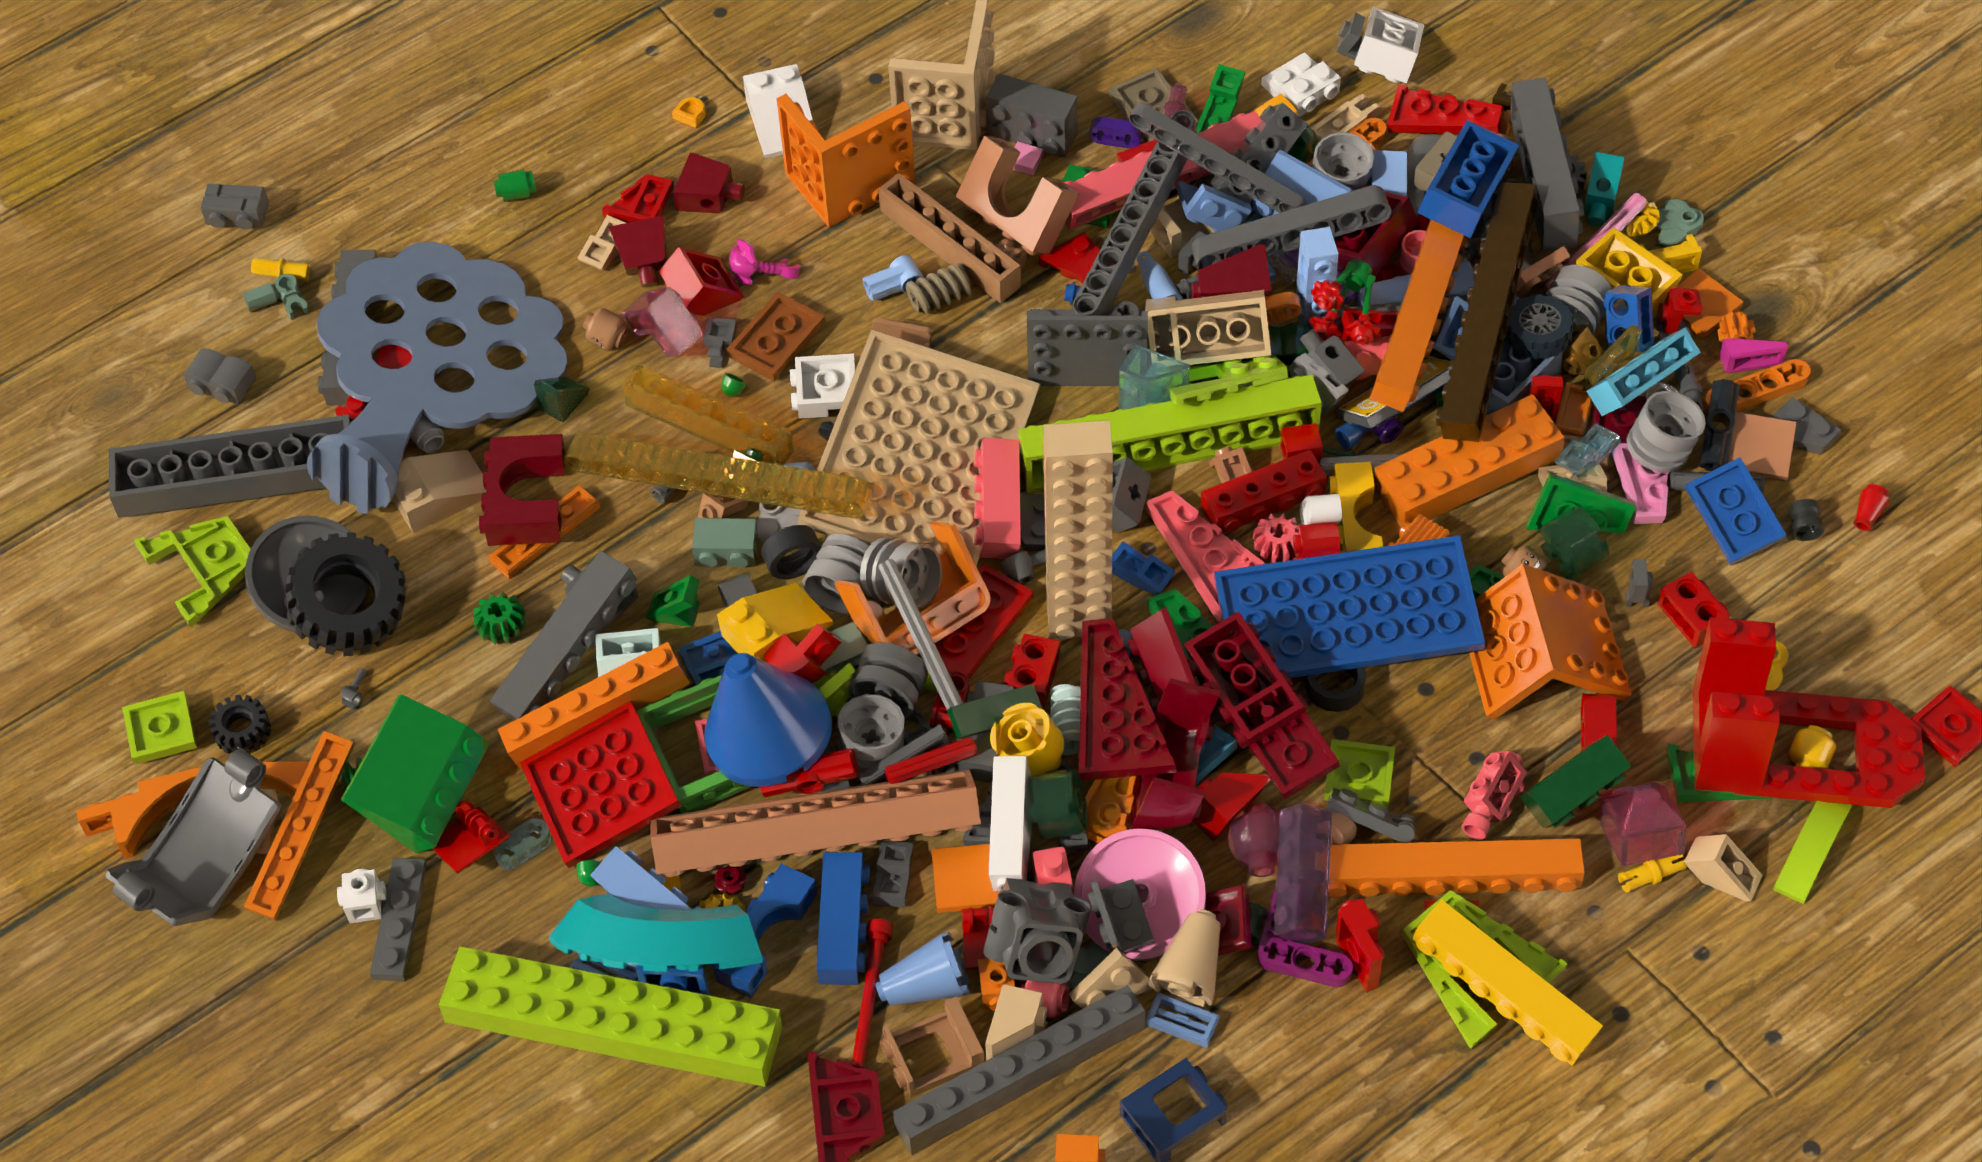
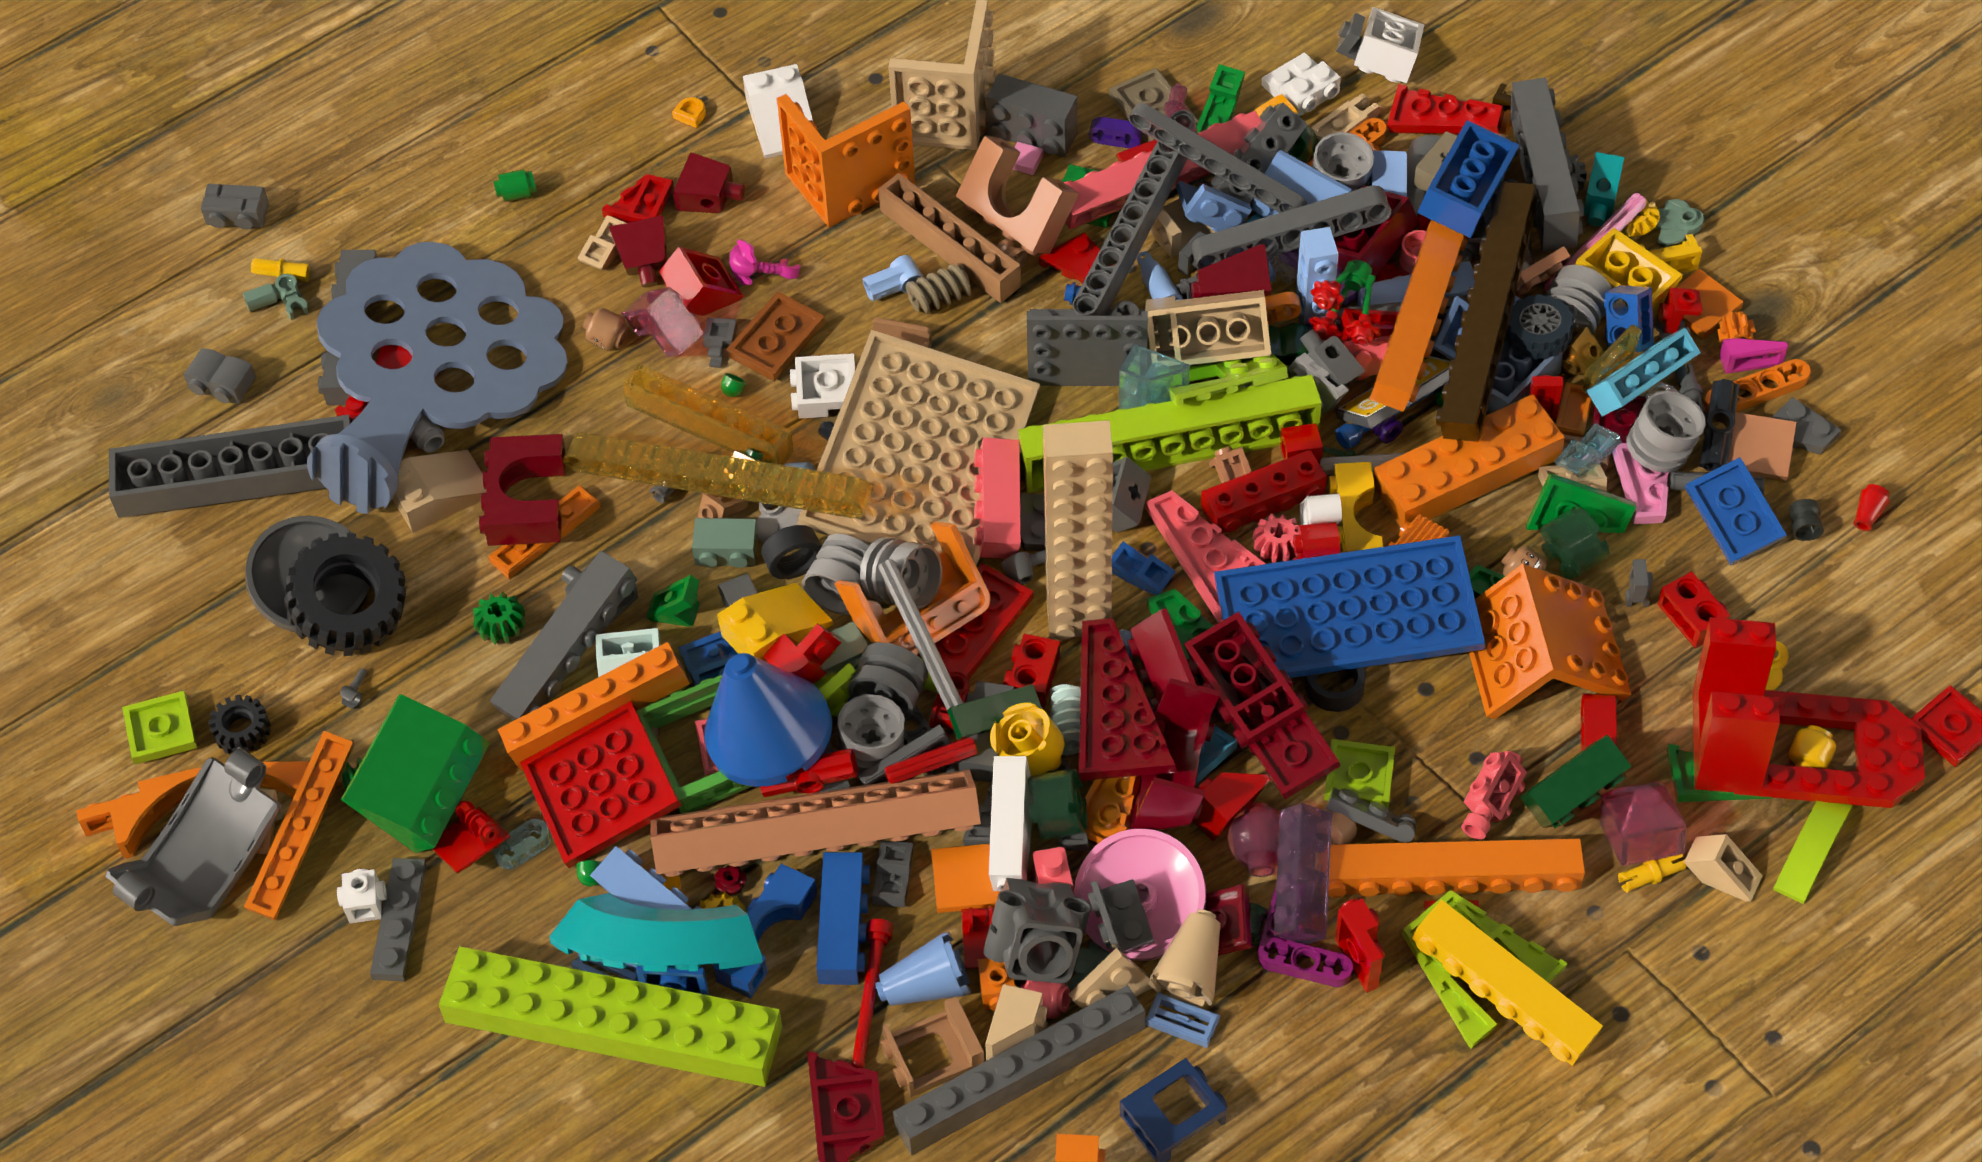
lime wing [133,516,250,627] -> none
clear green slope [534,377,590,422] -> none

